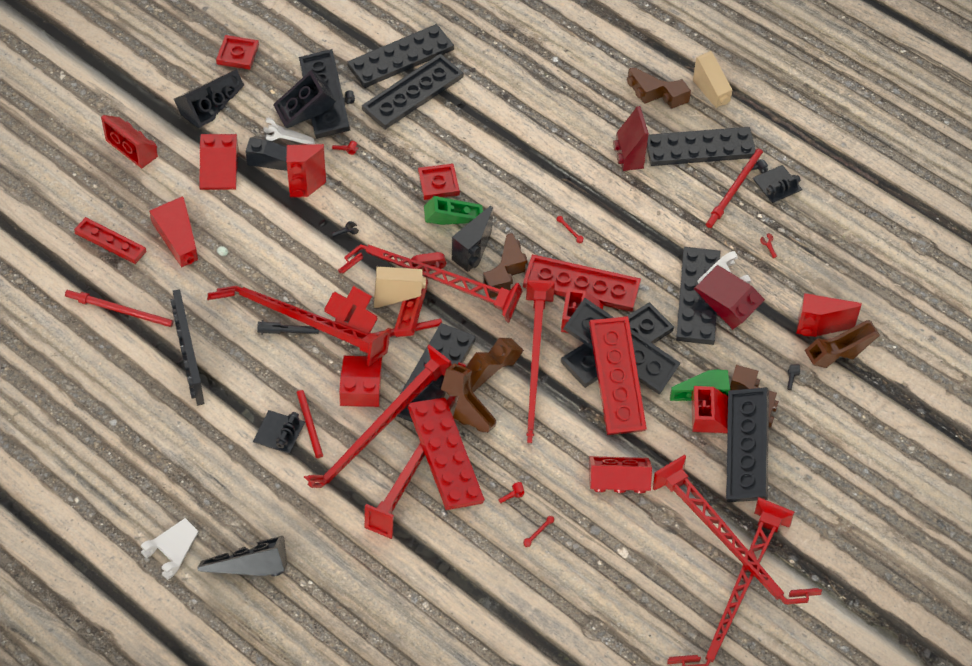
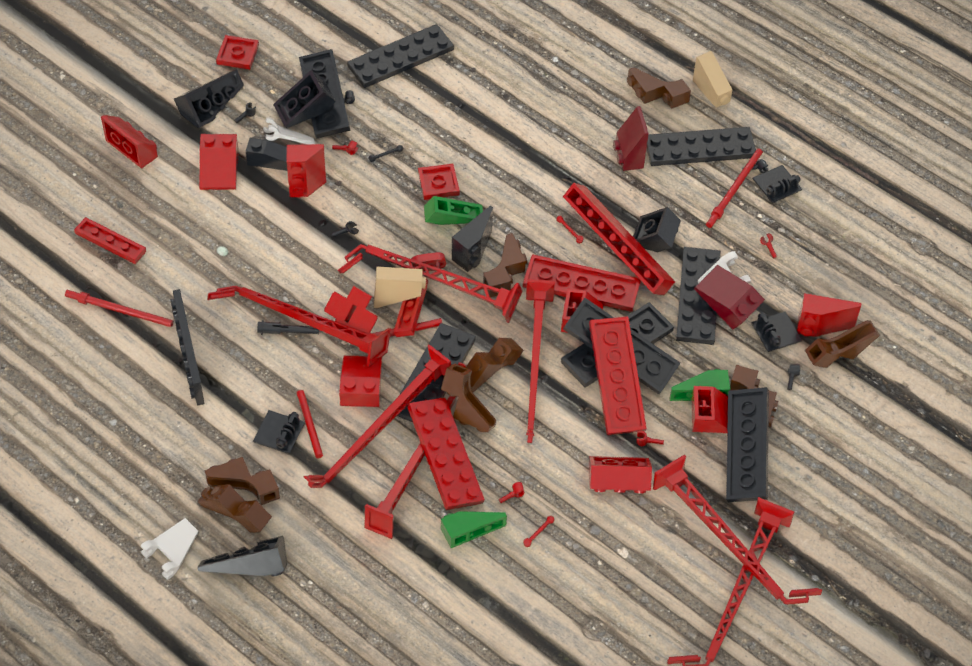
slope [149,196,198,268] -> none
black plate [362,54,464,130] -> none
none -> reddish brown arch [197,484,272,533]
none -> reddish brown arch [204,457,280,505]
none -> black hand [234,102,256,123]
none -> black hinge [368,145,403,162]
none -> green slope [441,511,507,548]
none -> red brick [563,183,675,296]
none -> black slope [633,207,681,253]
none -> red hand [636,431,664,447]
none -> black hinge [751,311,802,352]

